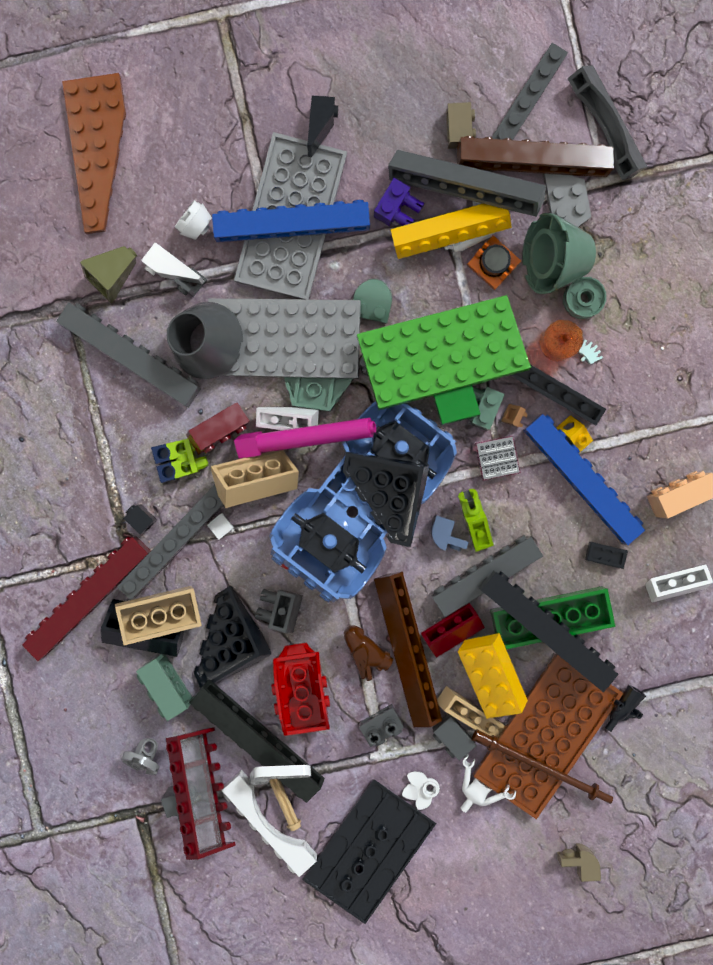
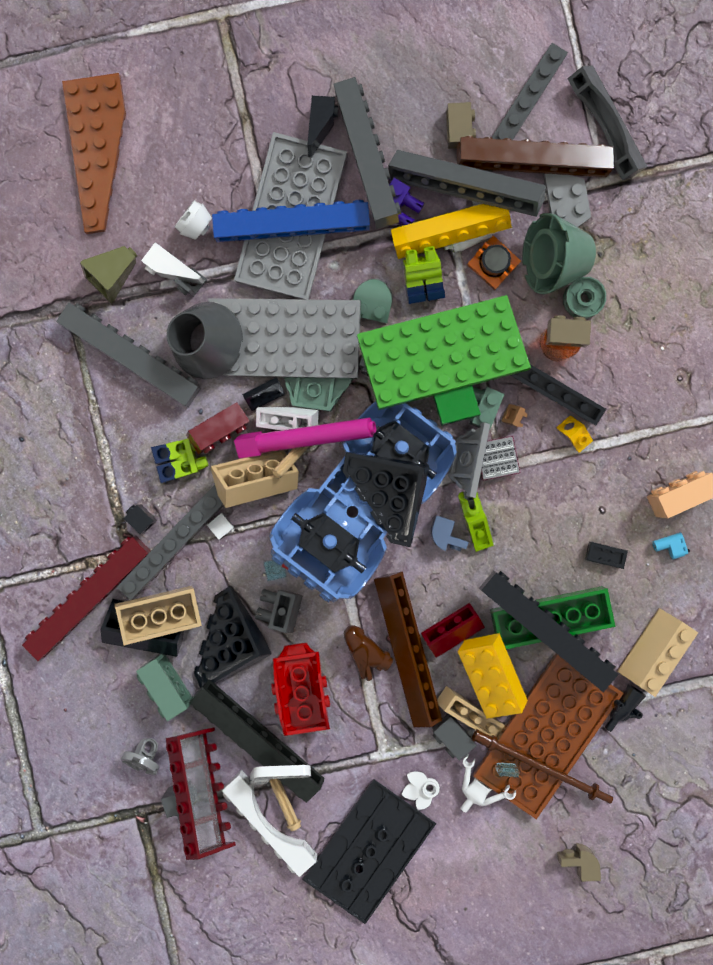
dark grey brick [359,704,404,747] -> none
dark grey brick [431,535,543,617] -> none
blue brick [523,414,645,545] -> none
light aqua piece [578,340,603,365] -> none
white brick [645,565,713,602] -> none
none -> black plate [242,377,285,411]
none -> clear light blue tile [264,560,287,581]
none -> tan axle [272,446,312,479]
none -> dark grey brick [333,77,401,229]
none -> lime hips [403,246,445,304]
none -> light grey wing [448,422,490,498]
none -> clear light blue tile [496,762,519,777]
none -> dark tan brick [546,315,591,347]
none -> tan slope [617,608,698,697]
none -> medium azure piece [652,532,690,560]

